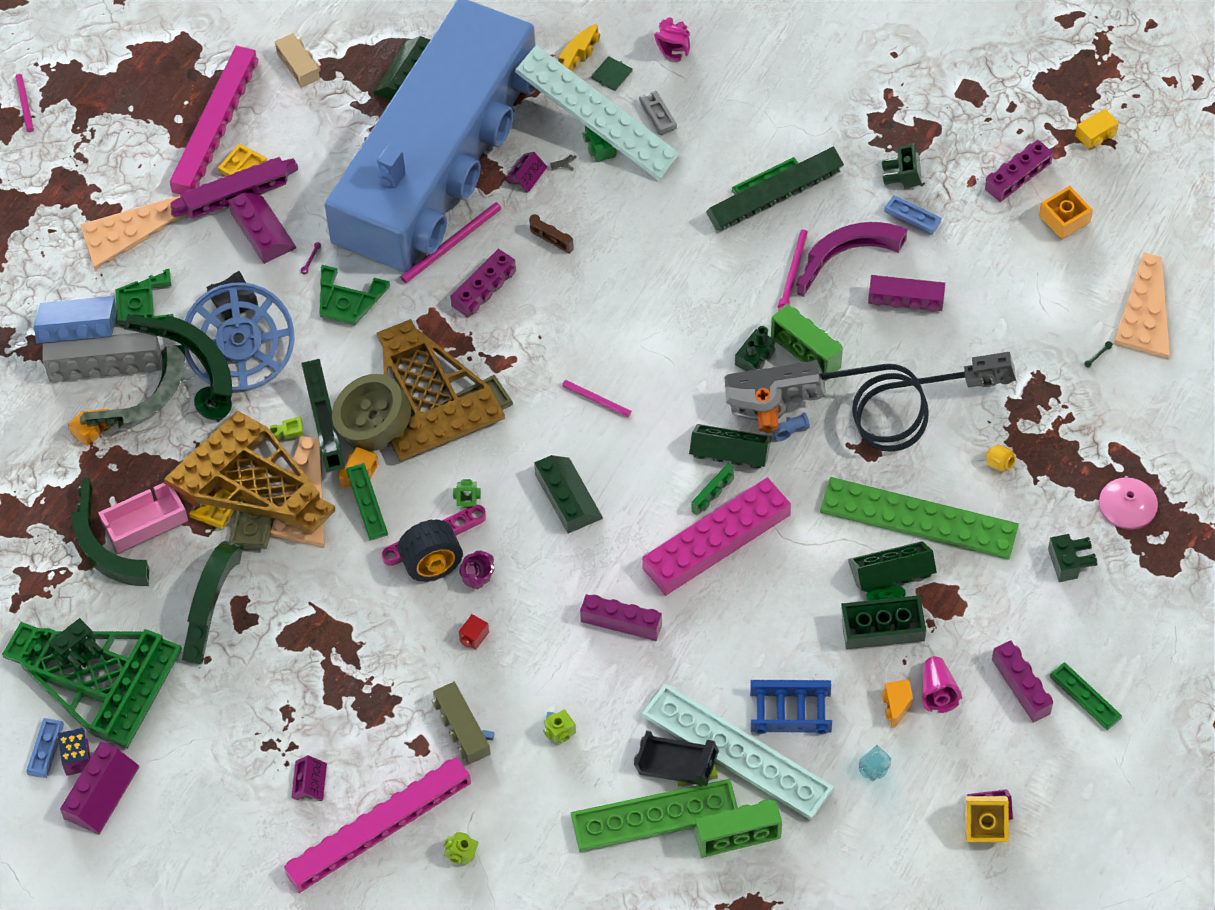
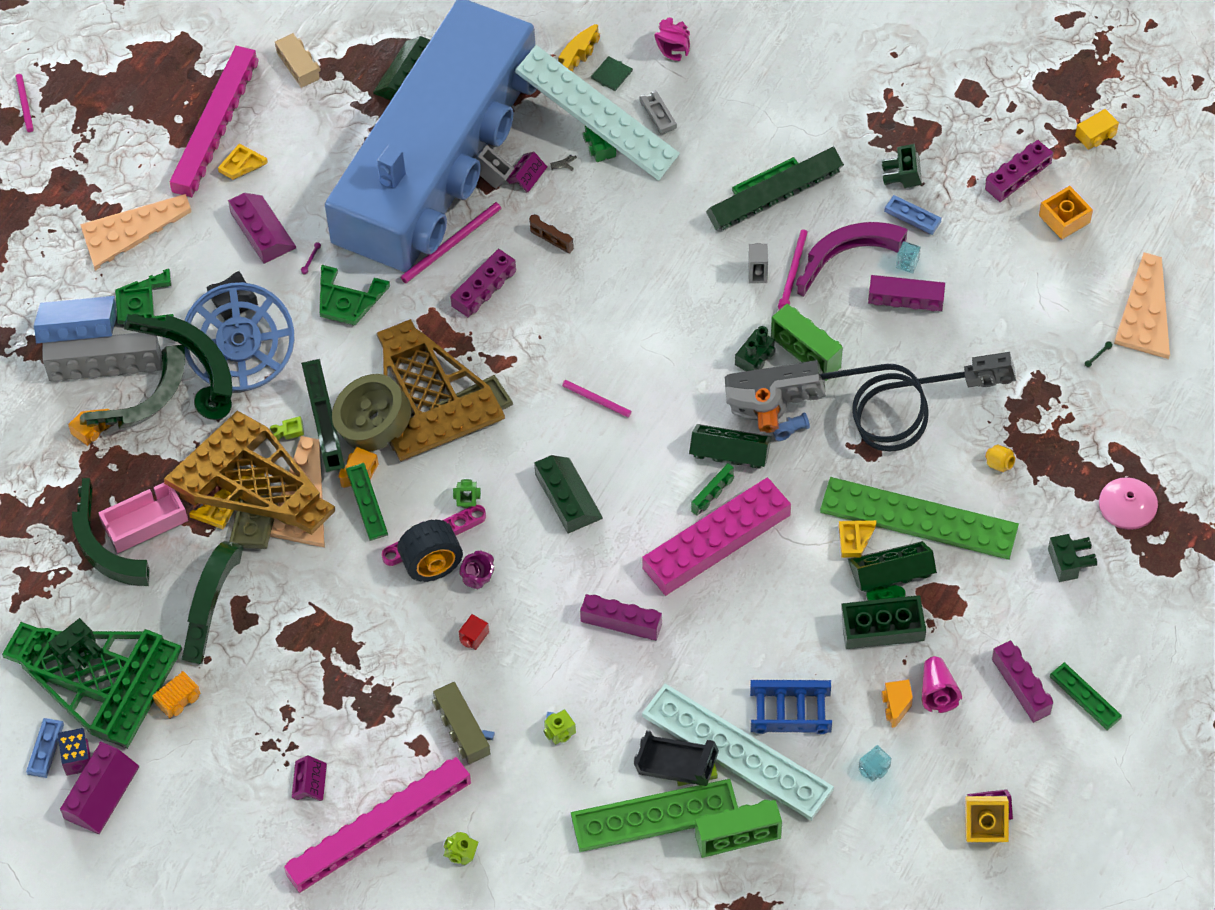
magenta hinge [170,157,298,219] -> none
none -> light orange brick [152,671,201,719]
none -> light grey brick [474,145,514,189]
none -> light grey brick [748,243,768,283]
none -> yellow wing [838,520,876,558]
none -> clear light blue brick [896,241,921,273]

